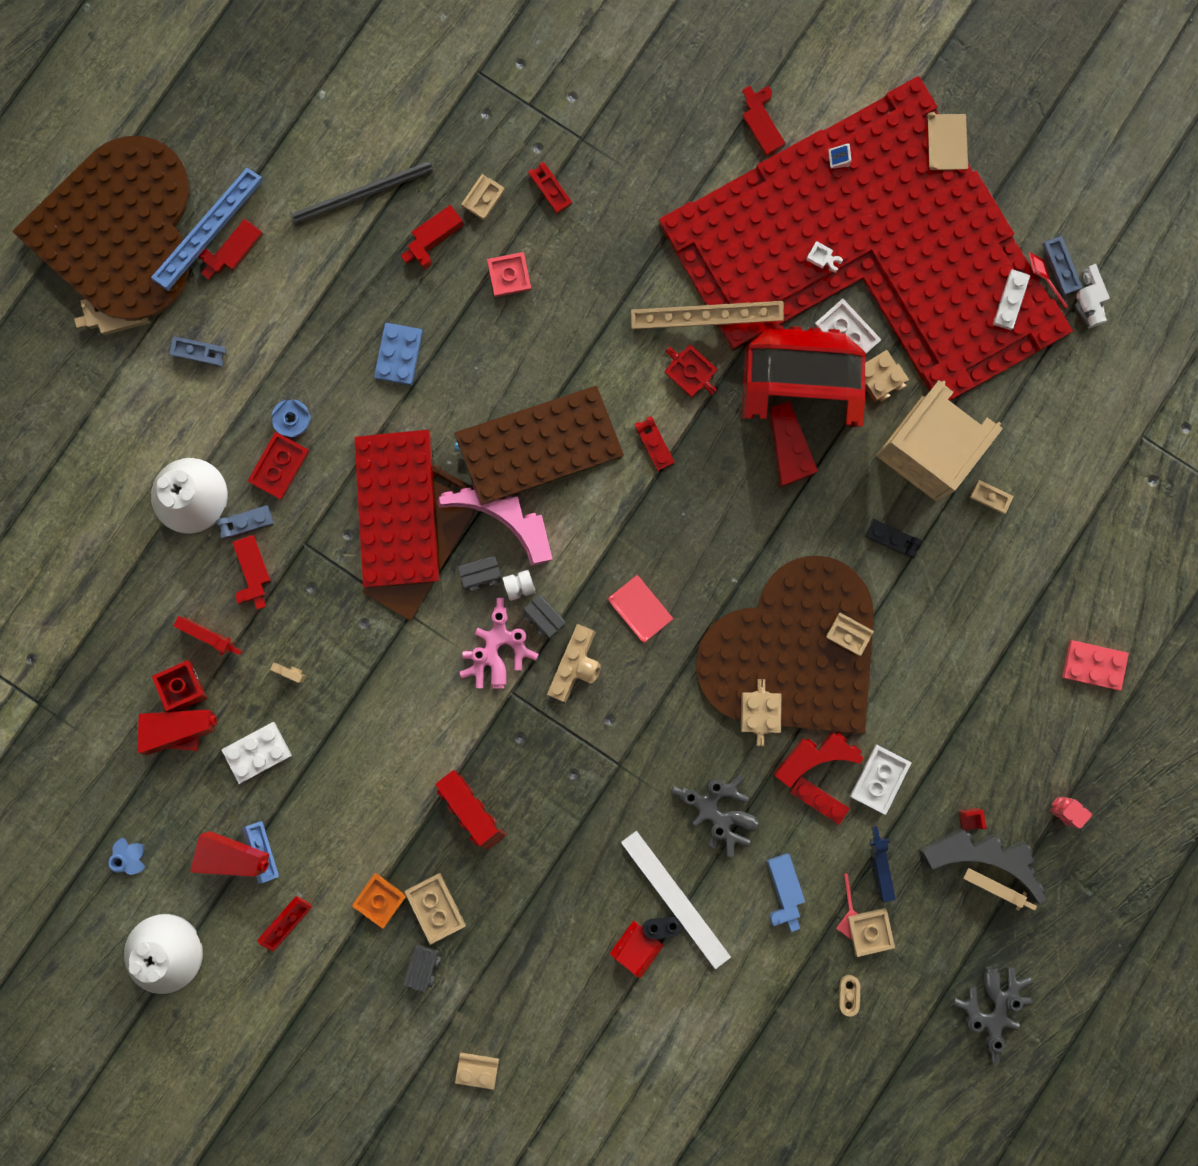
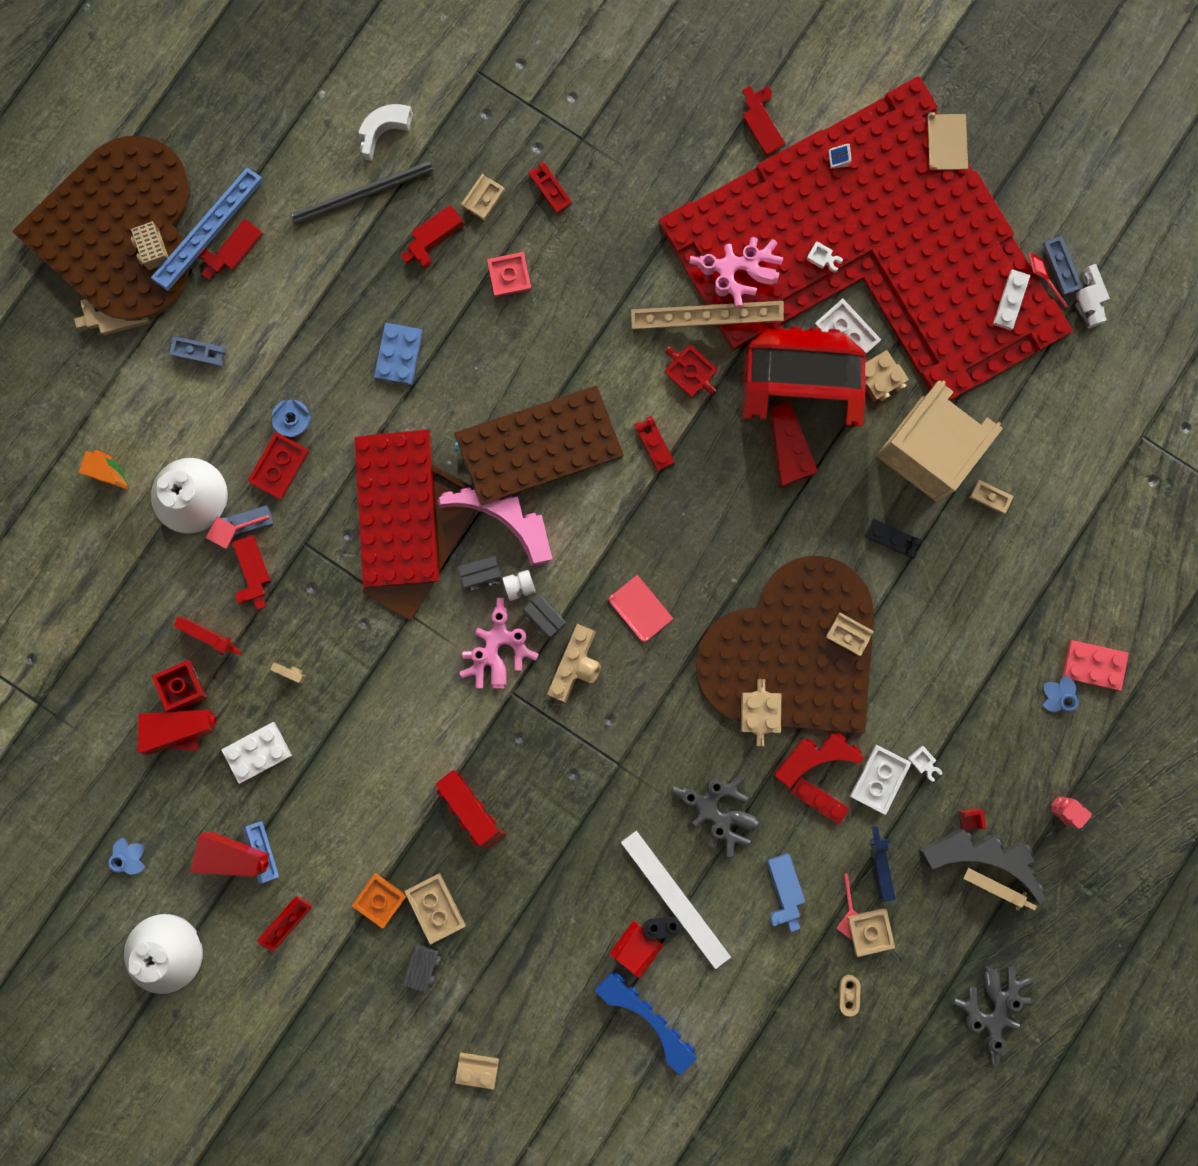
none -> orange slope [78,450,129,490]
none -> tan brick [131,221,168,270]
none -> coral piece [206,515,270,549]
none -> white arch [359,104,413,161]
none -> blue arch [595,970,697,1076]
none -> bright pink plant [689,237,783,308]
none -> white plate [908,746,942,782]
none -> medium blue plate [1043,675,1079,712]

